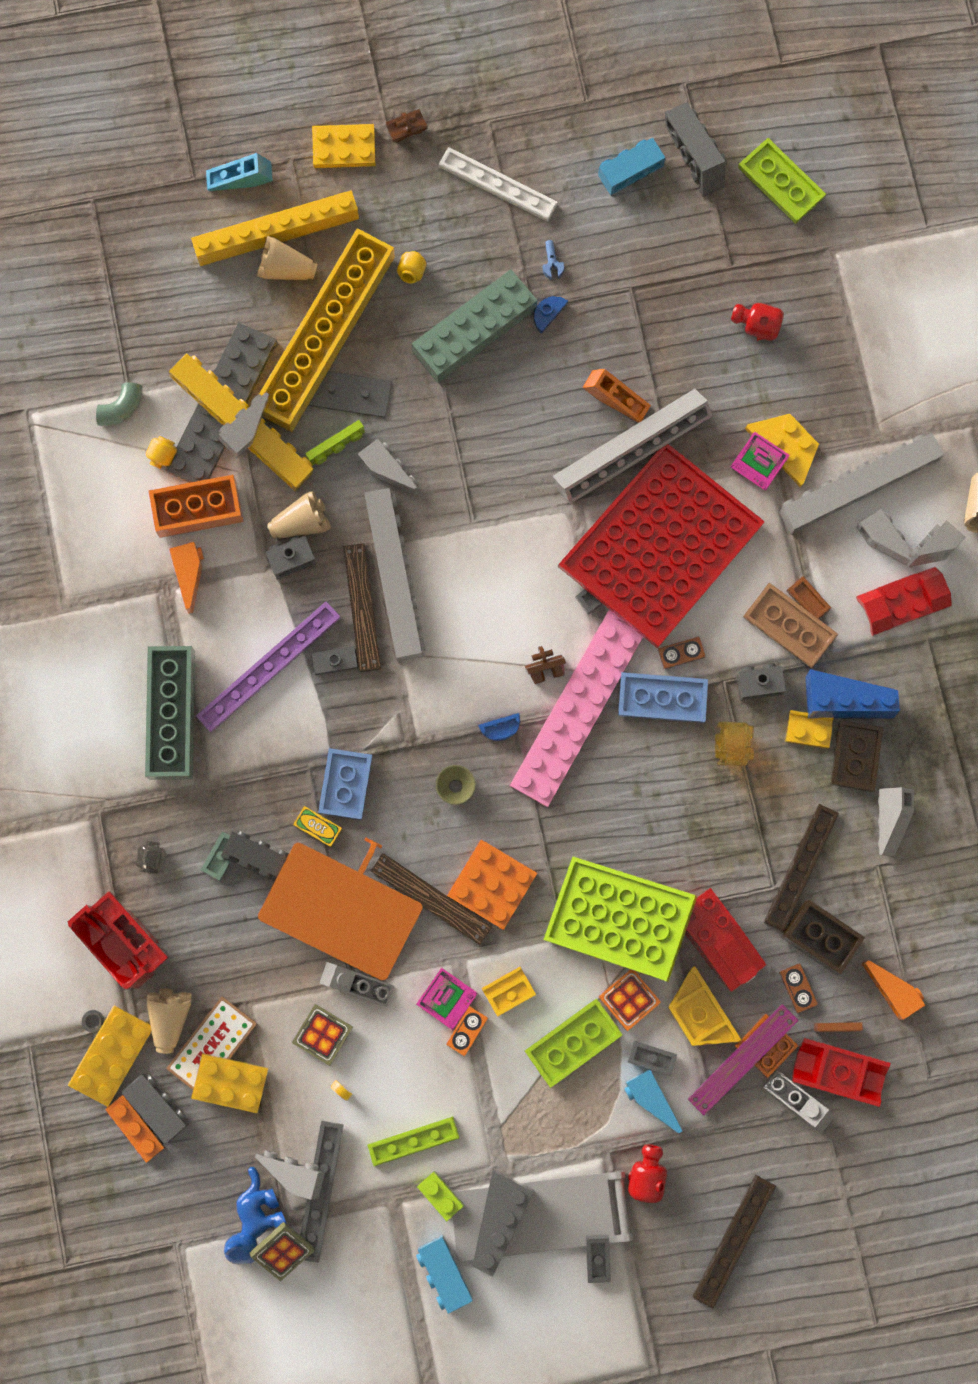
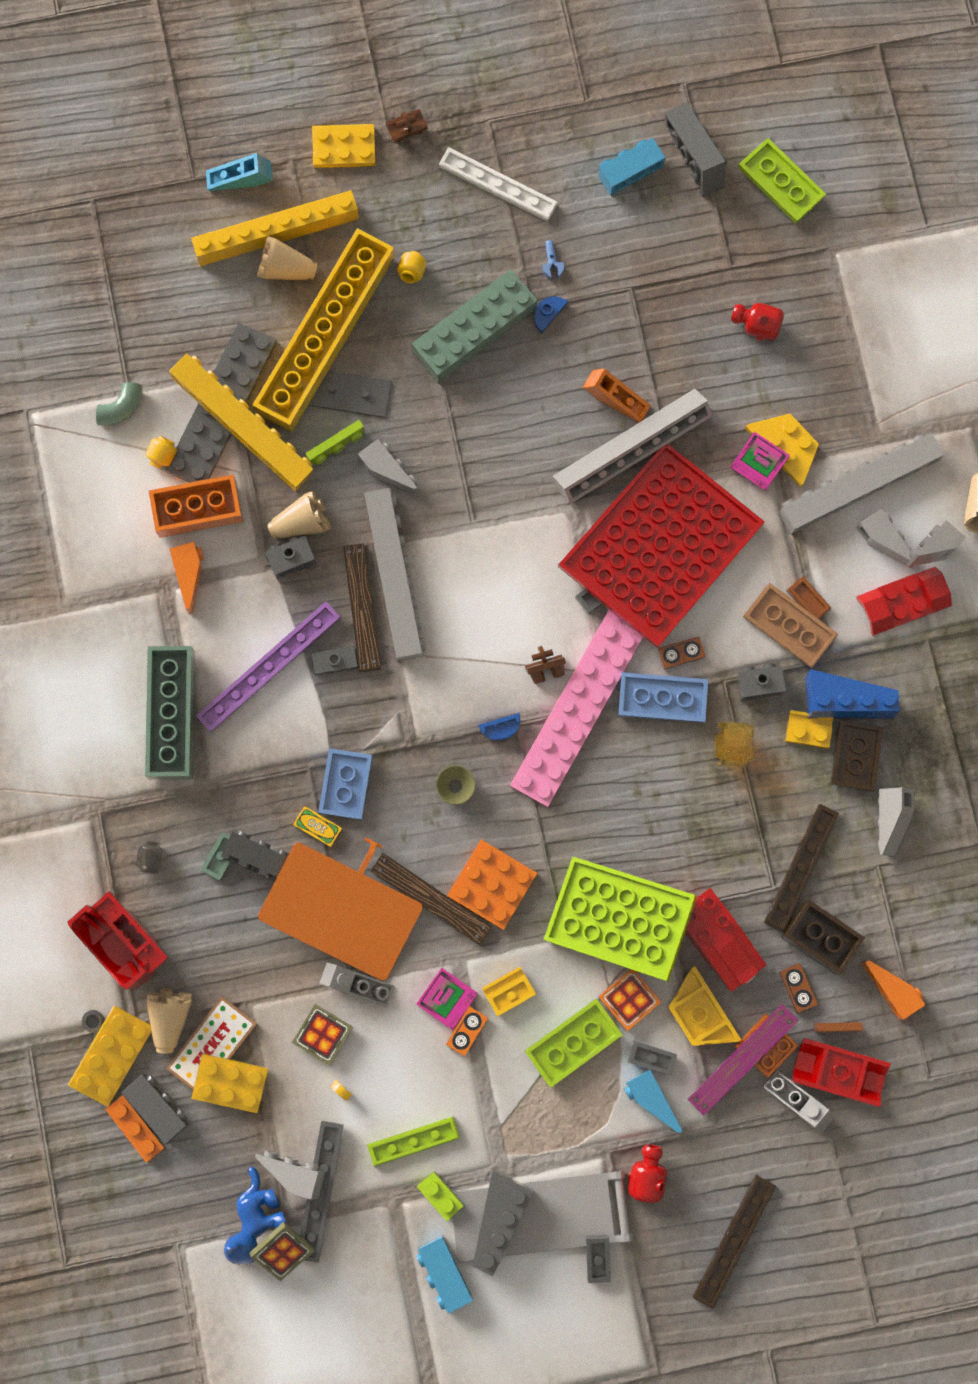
light grey slope [219,392,269,458] -> none

